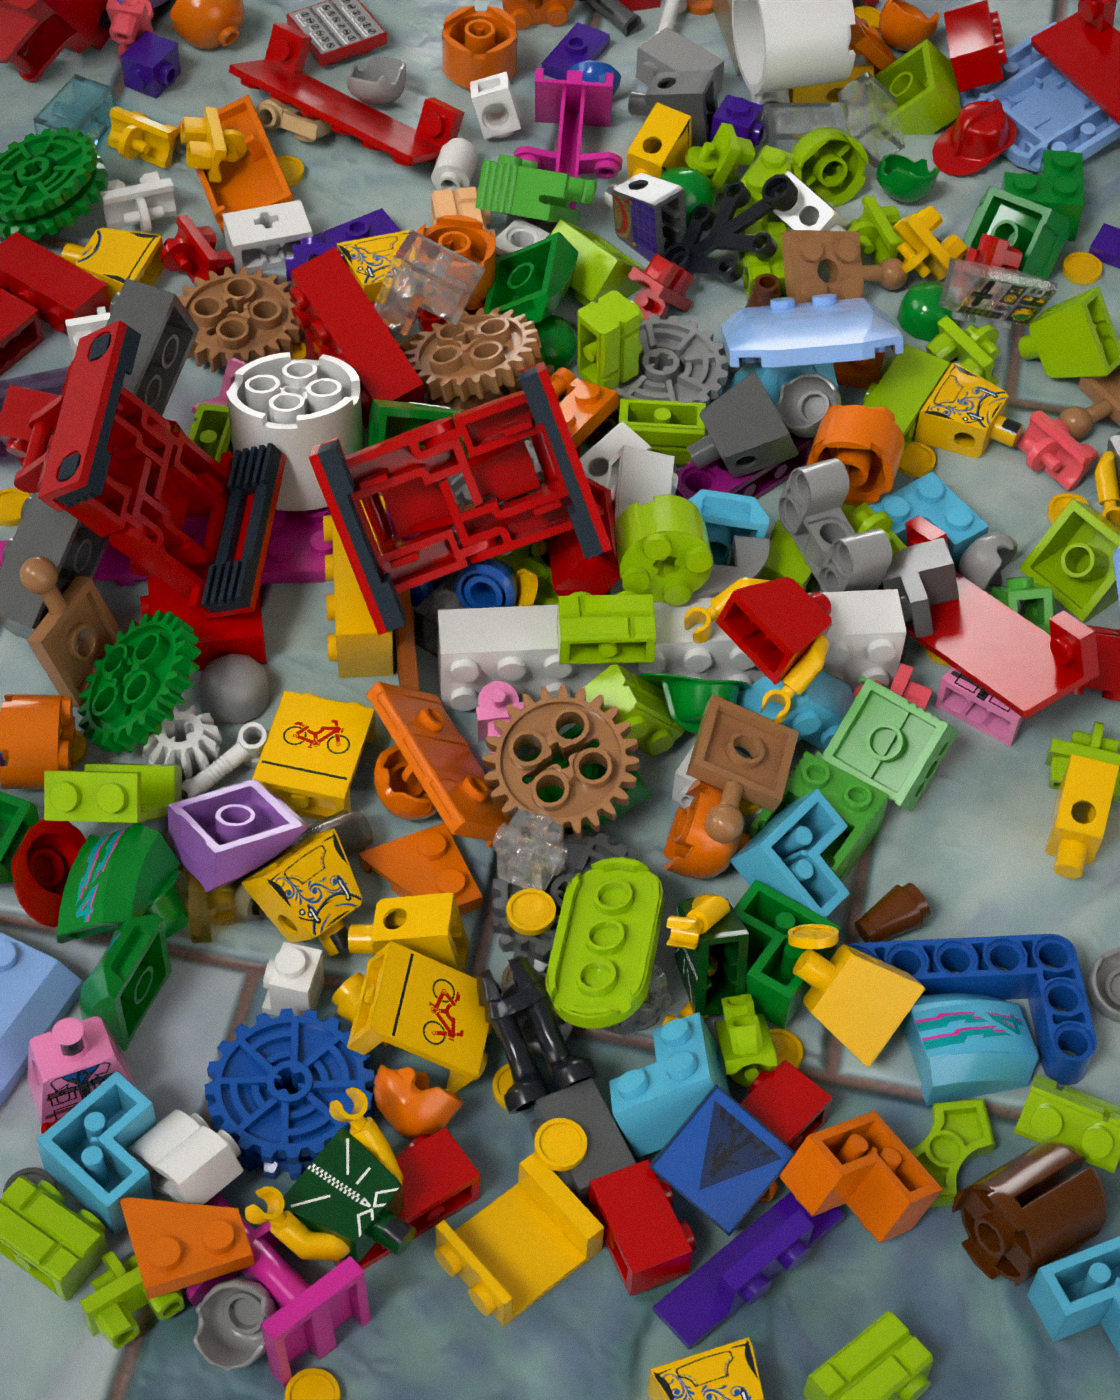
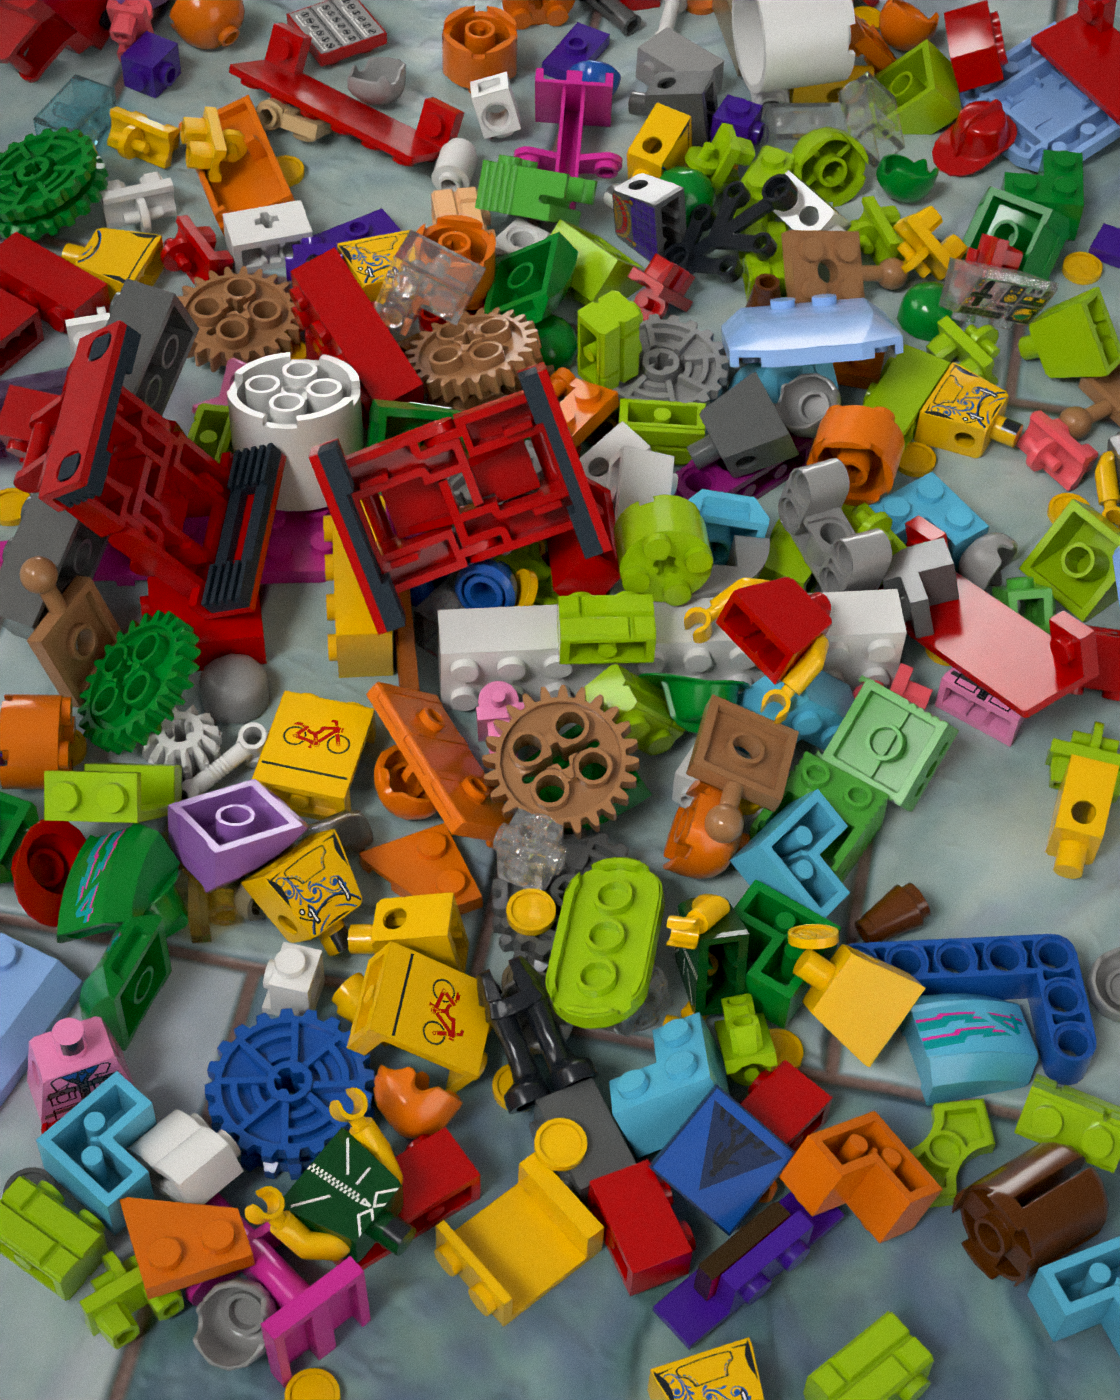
none -> dark brown tile [694,1201,791,1302]

